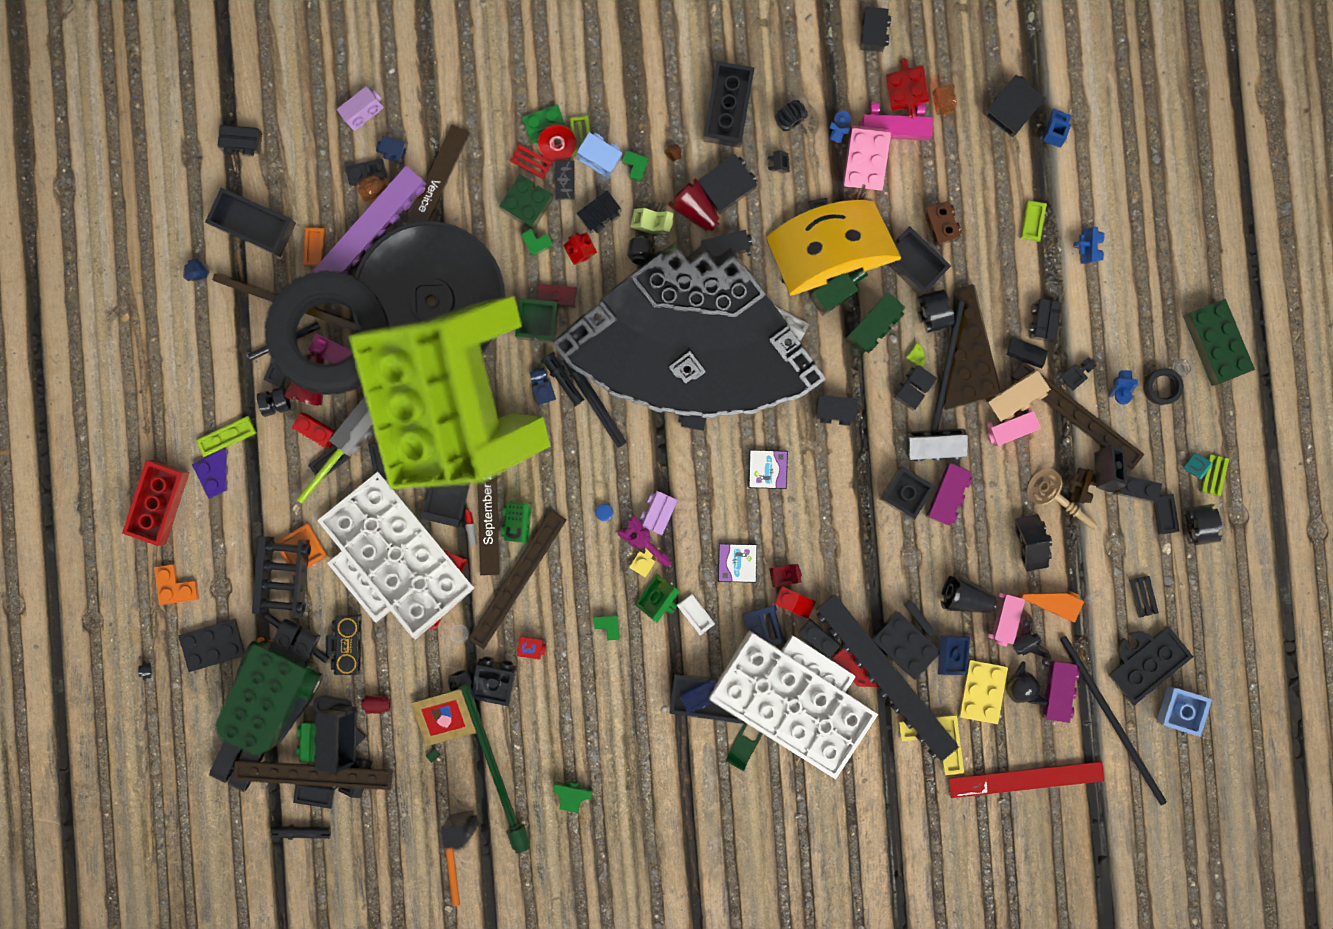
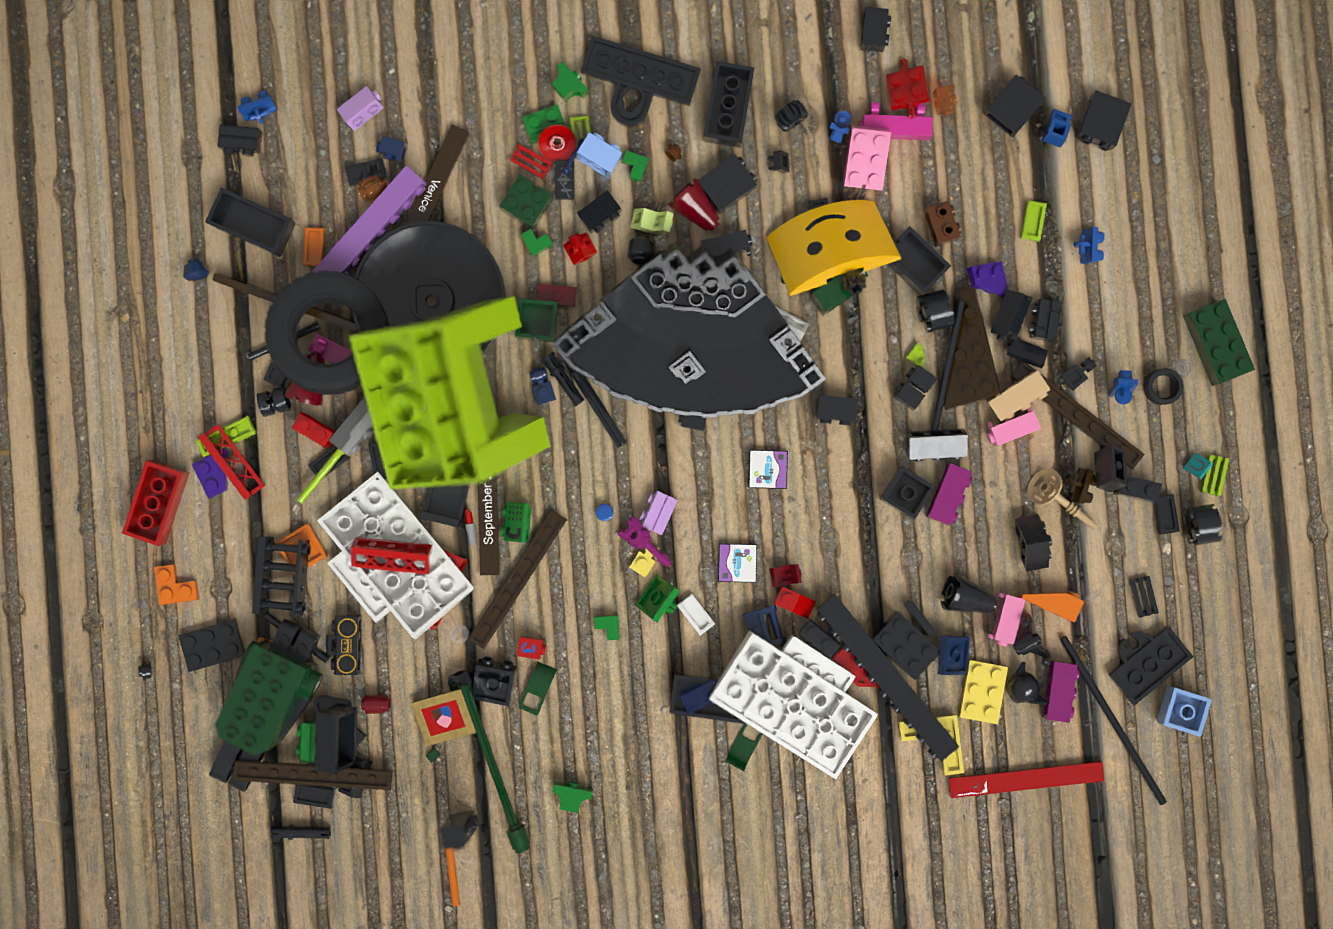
dark green brick [845,292,906,354] -> none
none -> red fence [198,424,265,500]
none -> blue hips [237,91,278,124]
none -> red fence [351,537,432,575]
none -> dark green piece [519,662,557,715]
none -> green brick [551,61,589,102]
none -> dark blue hinge [562,138,584,174]
none -> black plate [581,36,701,127]
none -> black gear [842,270,866,295]
none -> dark purple wing [967,261,1008,299]
none -> black brick [991,290,1033,343]
none -> black panel [1076,90,1132,151]

